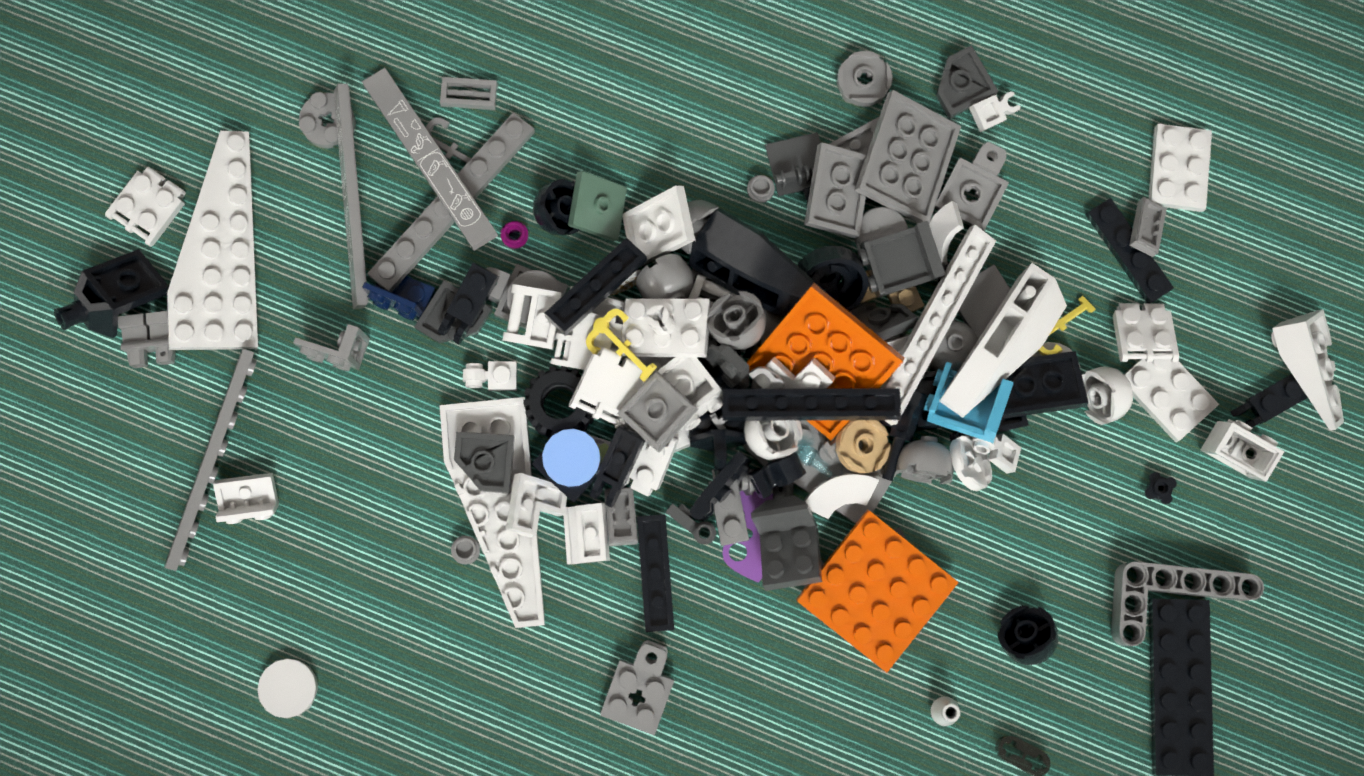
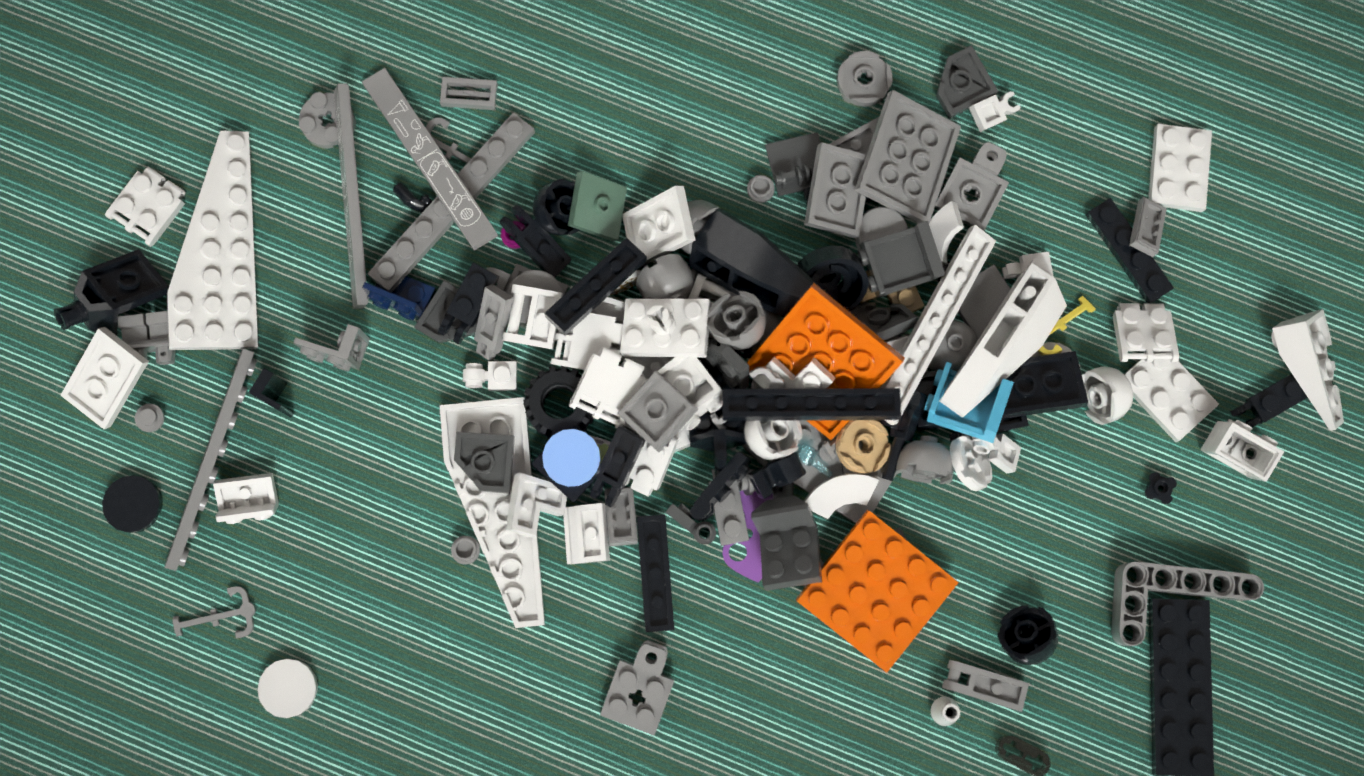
light yellow piece [586,309,657,382] -> none
none -> white plate [61,327,149,429]
none -> black tile [102,475,163,533]
none -> light grey plate [135,404,165,432]
none -> light grey piece [173,586,256,639]
none -> black panel [248,368,294,418]
none -> black arm [393,183,432,213]
none -> light grey hinge [474,284,514,361]
none -> black hinge [499,205,572,278]
none -> light grey plate [942,660,1029,712]
none -> white plate [1002,252,1054,279]

